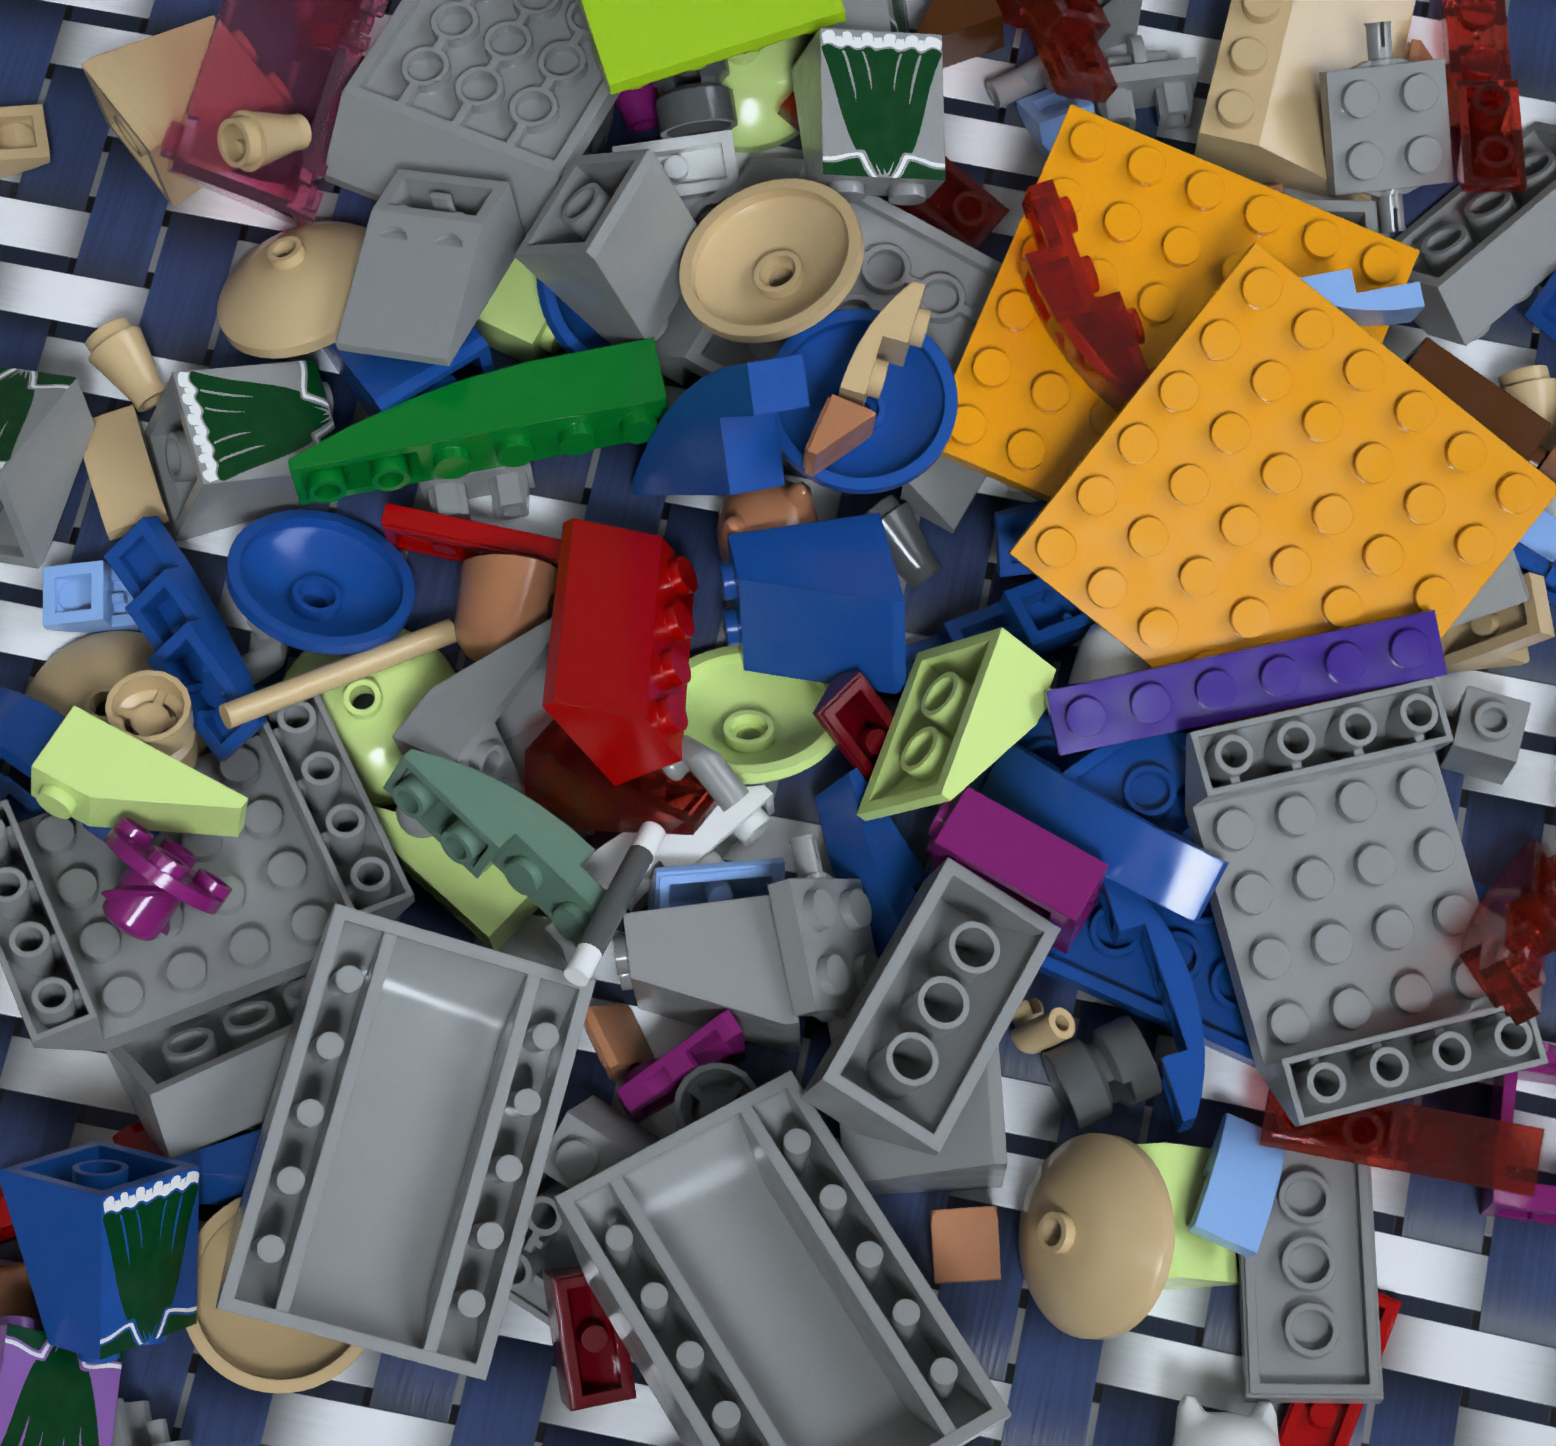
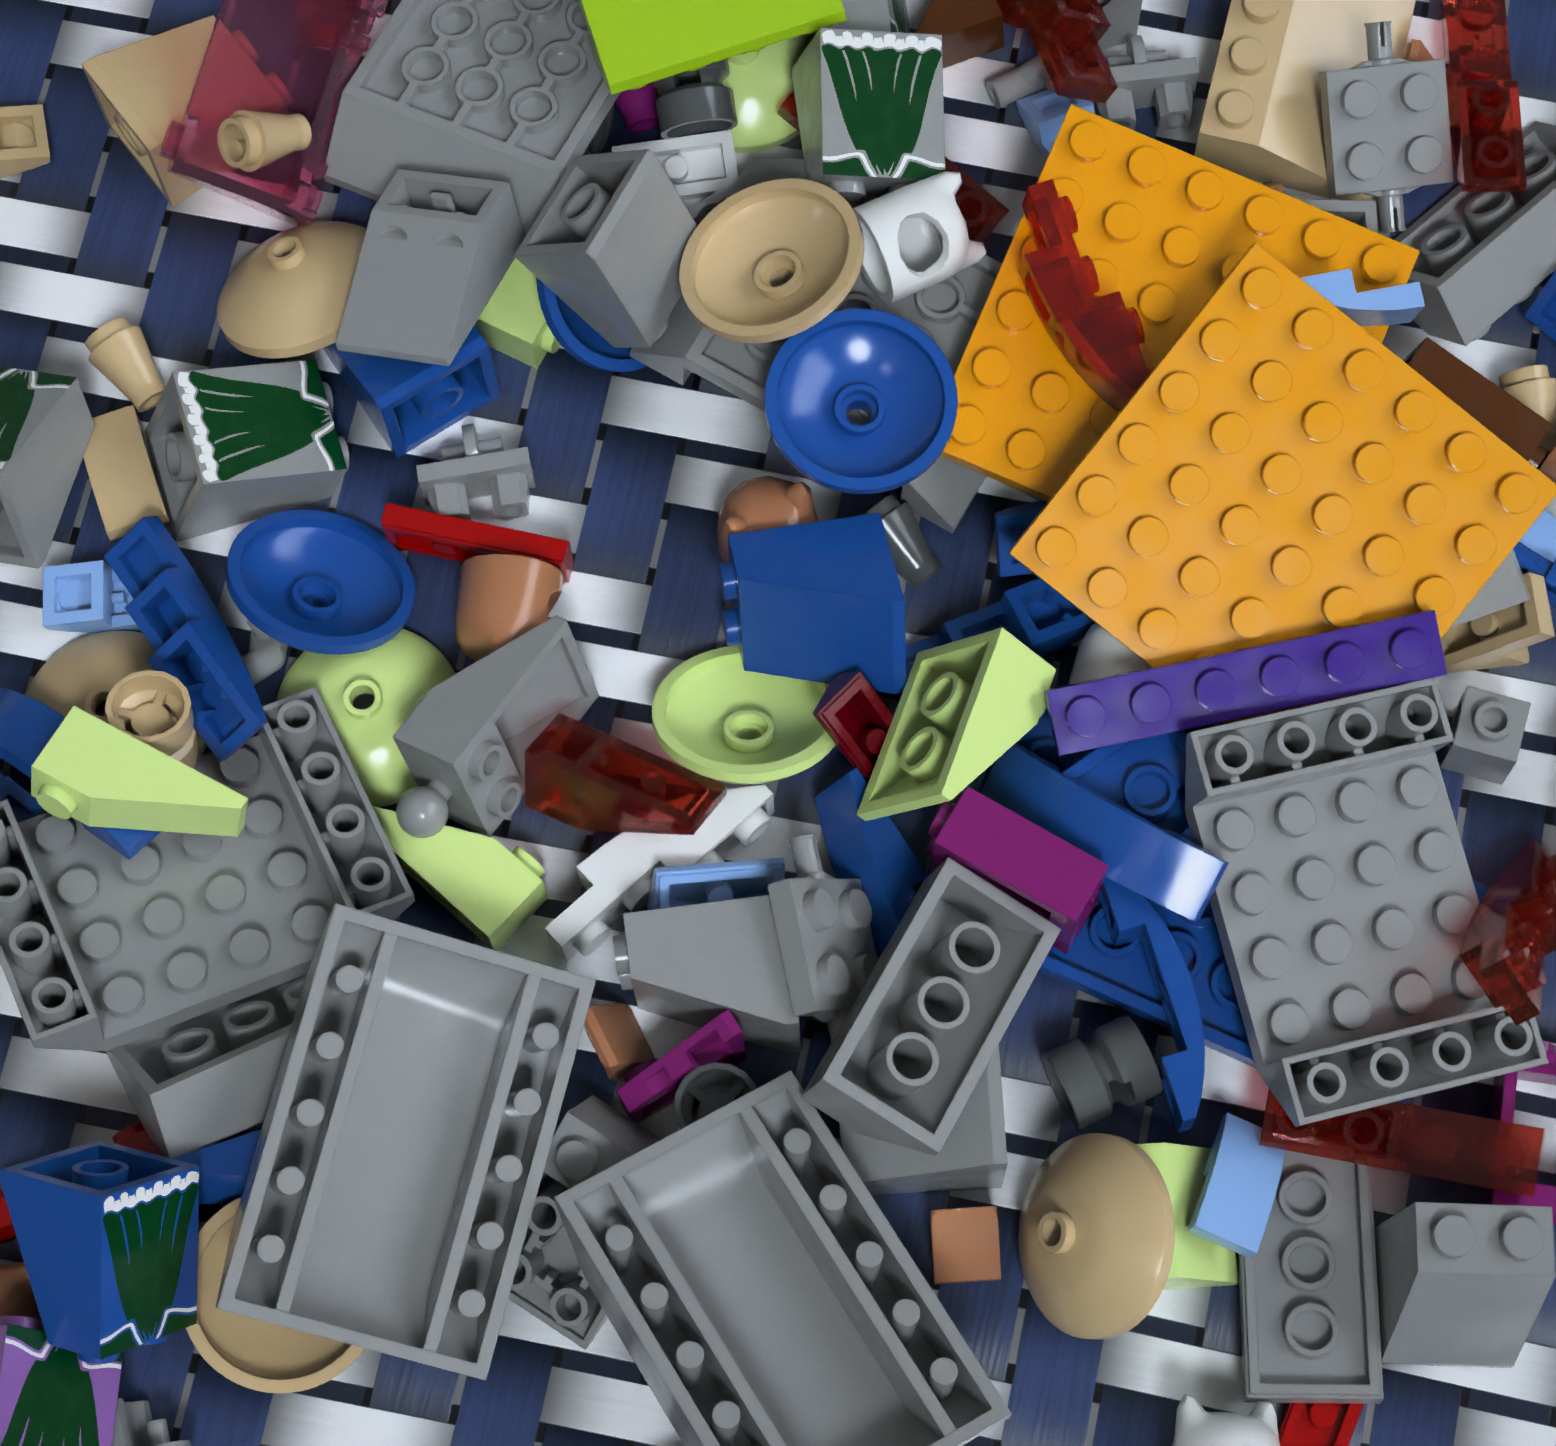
magenta plate [101,815,232,941] -> none
tan bar [219,619,457,729] -> none
green slope [288,338,669,505] -> none
sand green slope [383,749,627,945] -> none
red slope [542,518,698,786] -> none
dark red slope [542,1266,637,1411] -> none
dark grey bar [564,821,666,987] -> none
blue slope [632,354,810,495] -> none
light grey arm [661,735,749,812] -> none
nougat slope [803,394,876,477] -> none
tan slope [839,281,932,407] -> none
tan arm [1010,998,1075,1054] -> none
none -> white piece [852,171,987,304]
none -> light grey slope [1374,1202,1556,1368]

